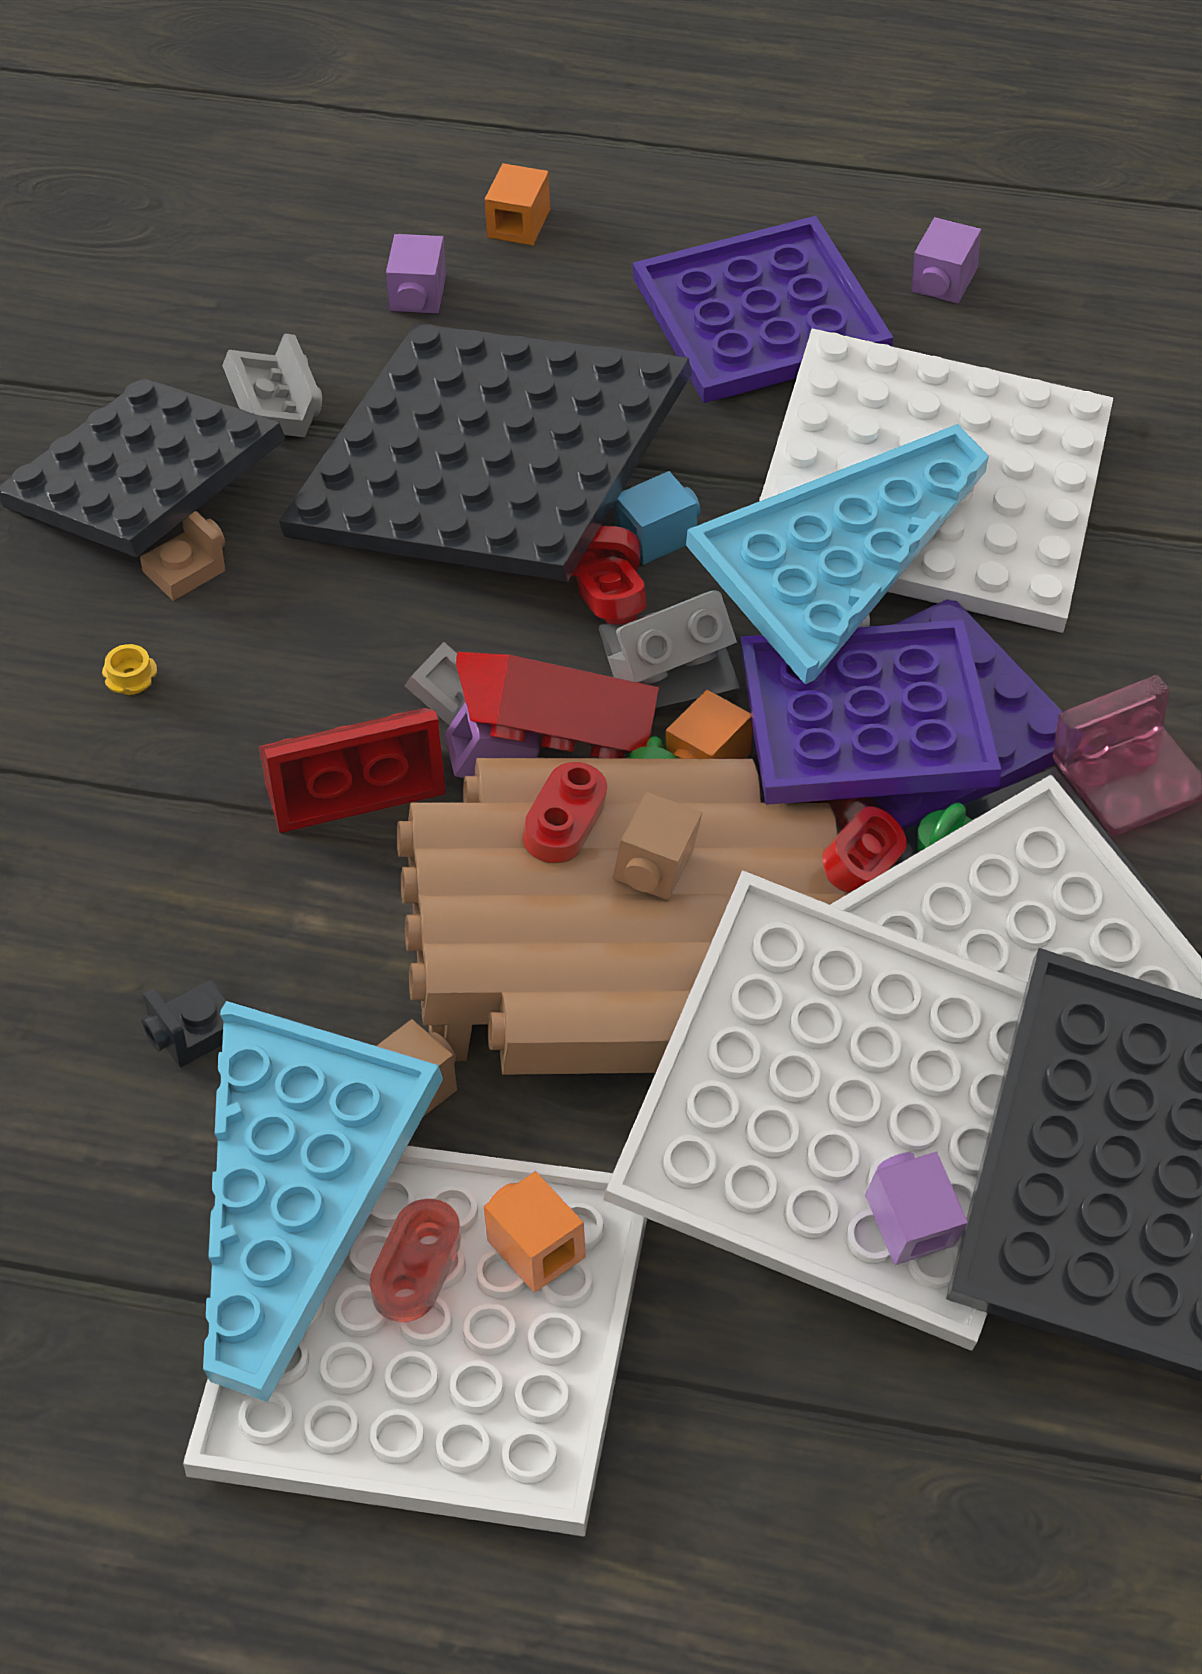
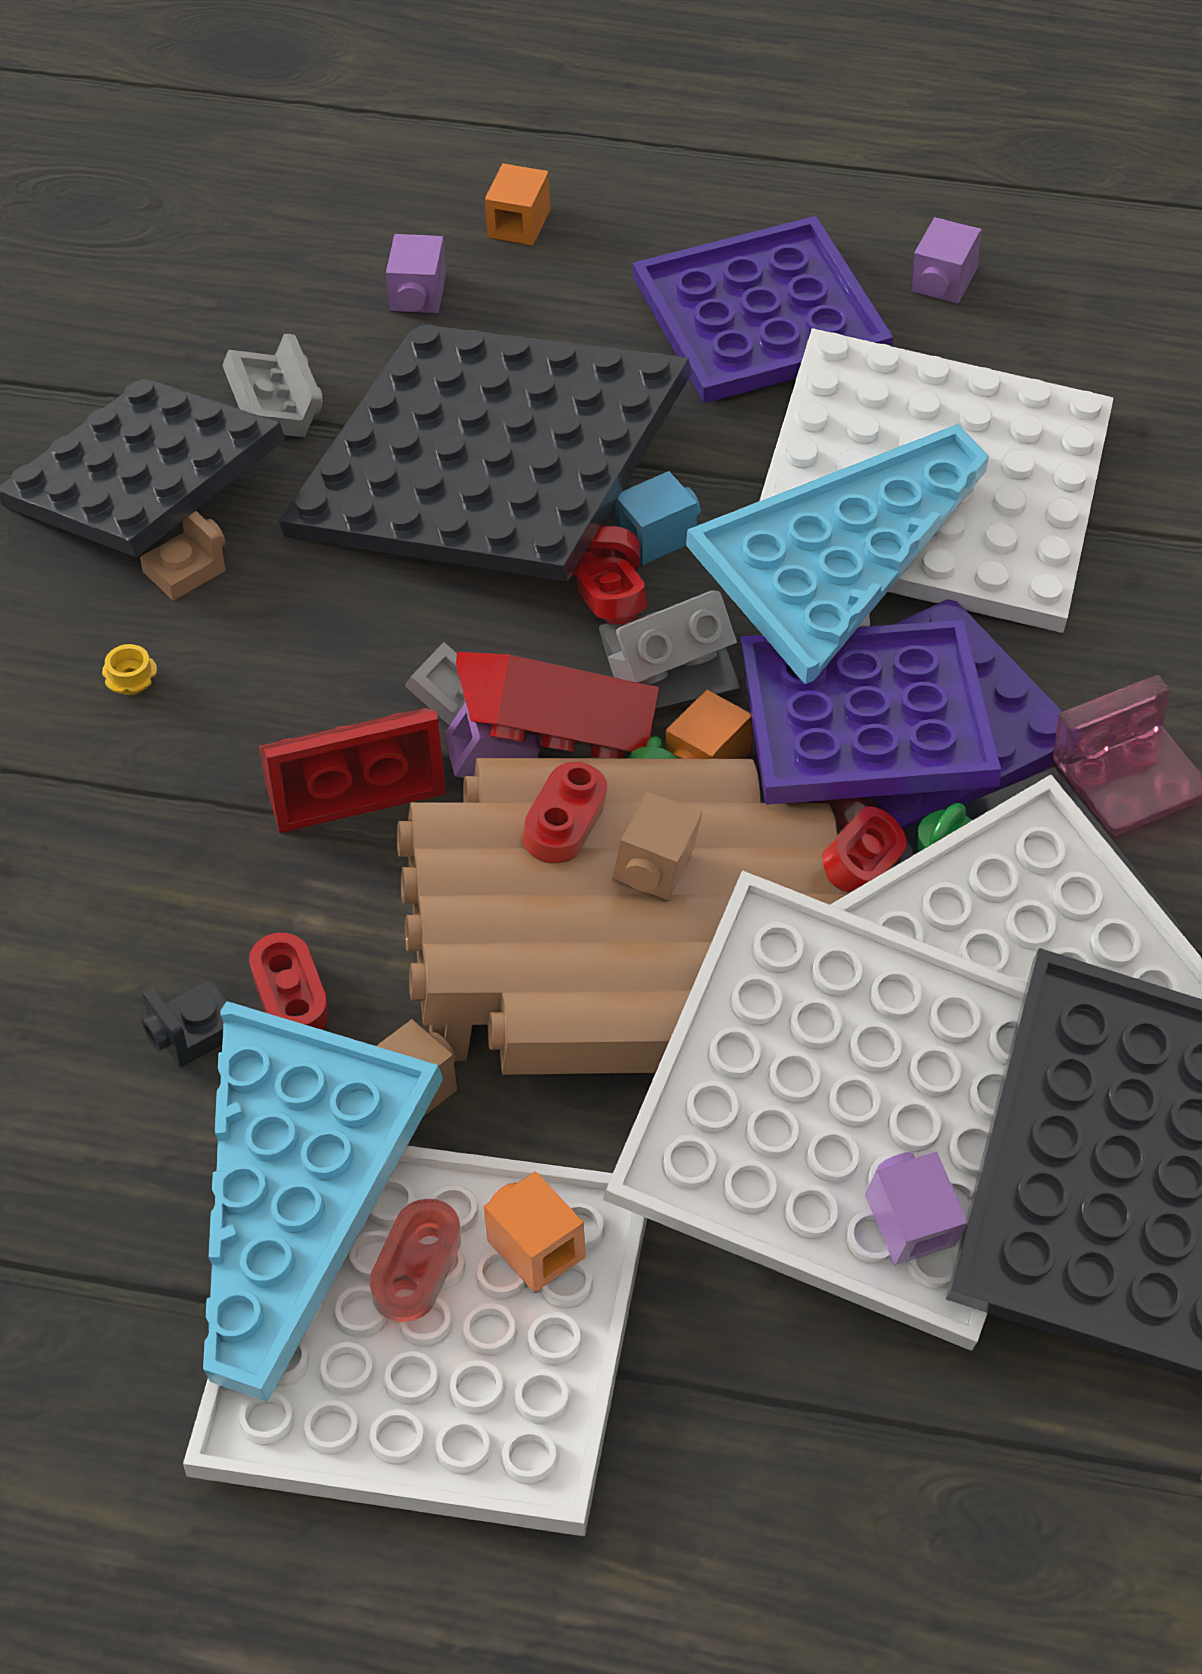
none -> red plate [249,933,329,1030]

